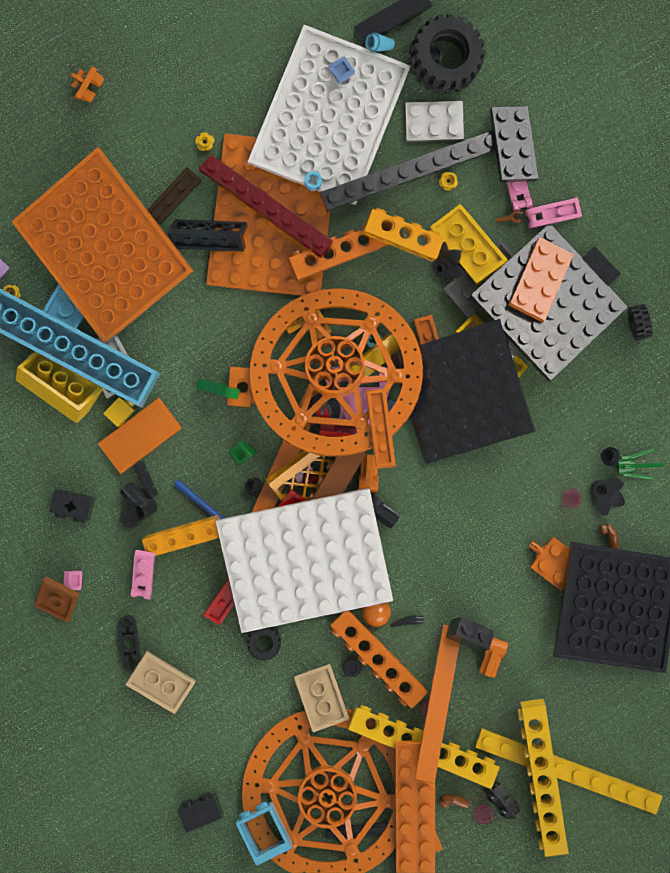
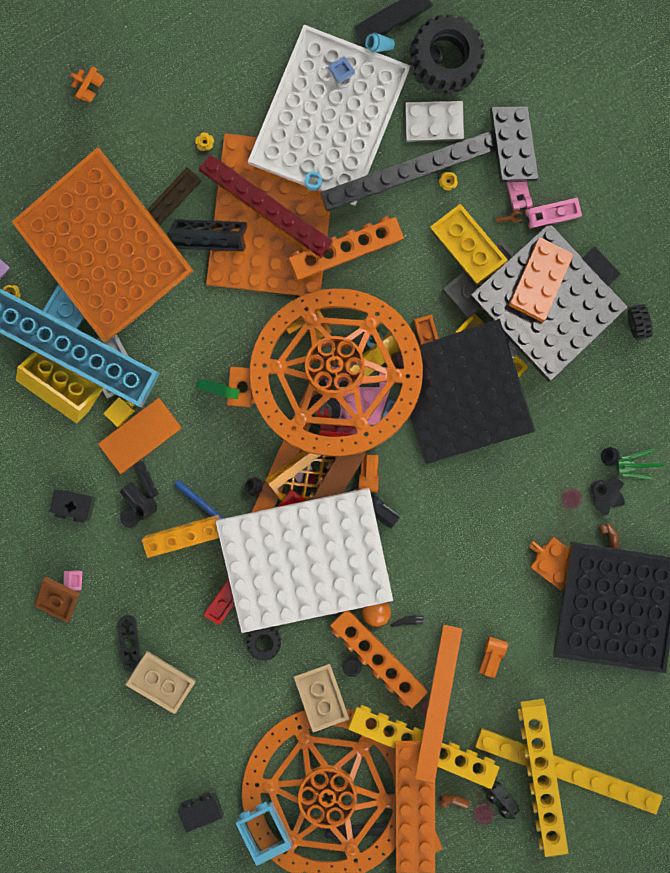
bright pink plate [131,550,155,600] -> none
green slope [228,440,257,466] -> none
light orange brick [361,208,444,262] -> none
orange tile [366,388,396,469] -> none
black plate [433,242,464,279] -> none
black brick [446,616,495,652] -> none

